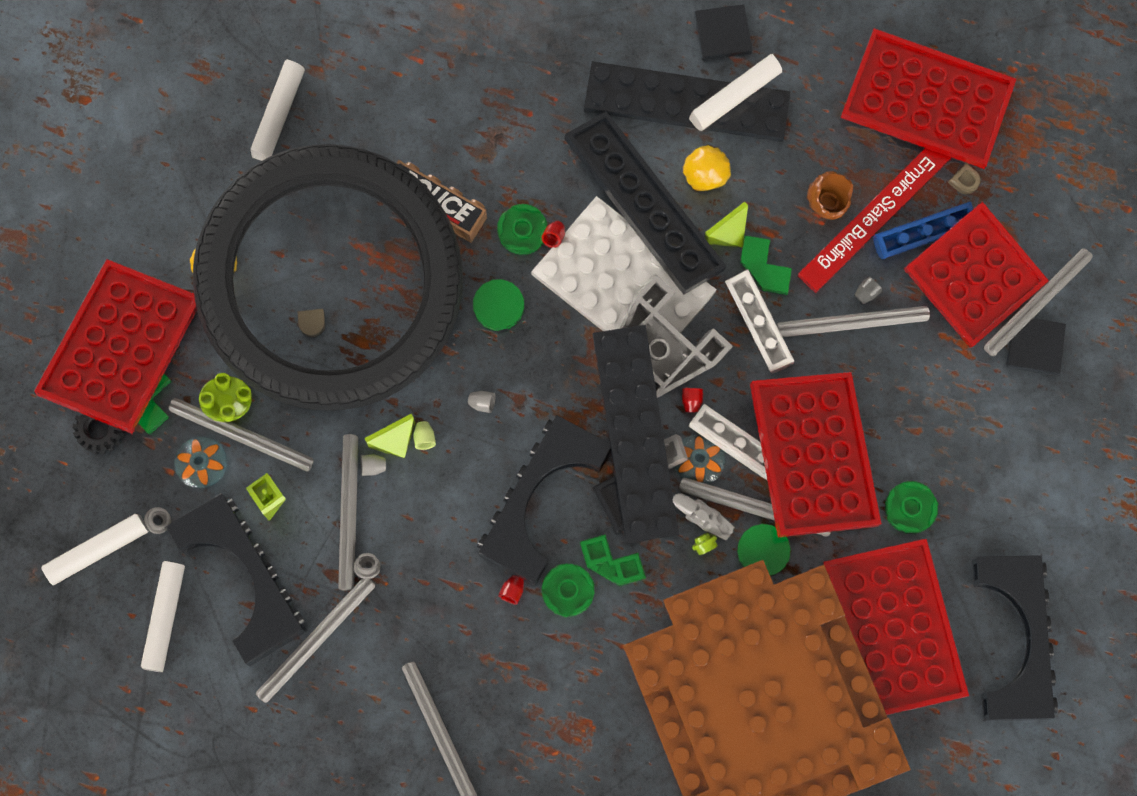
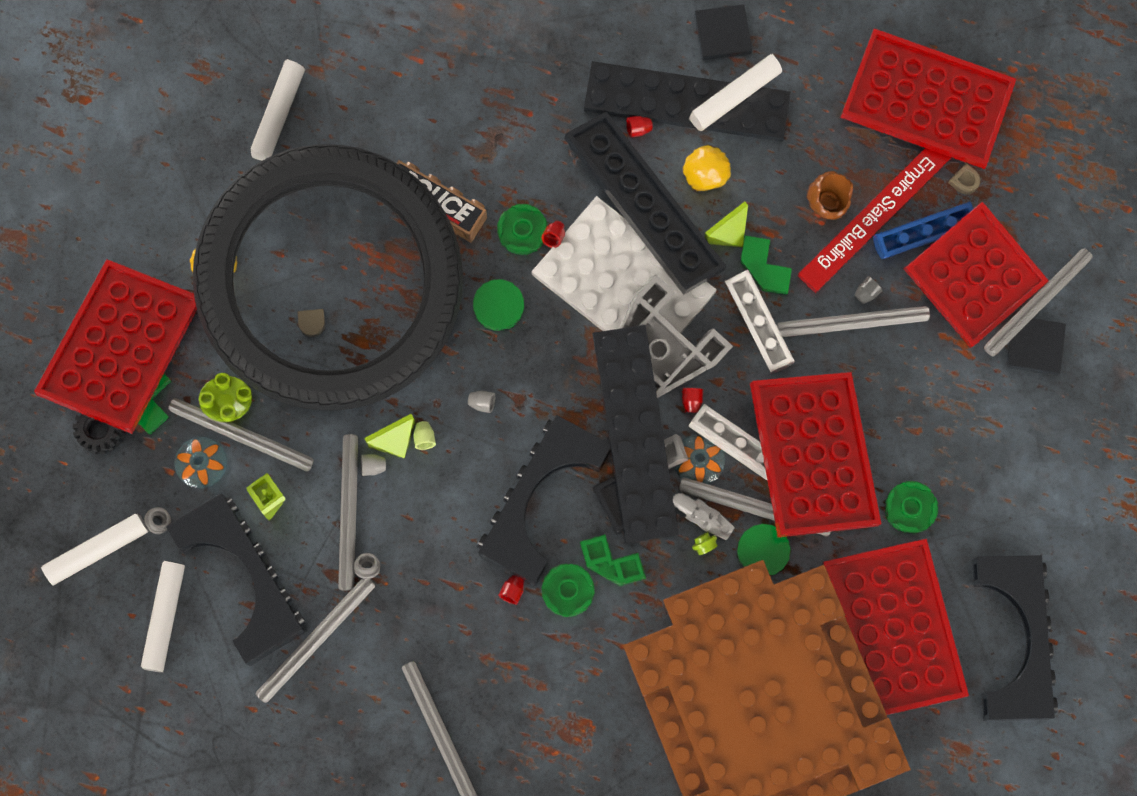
none -> red hose [626,116,653,138]

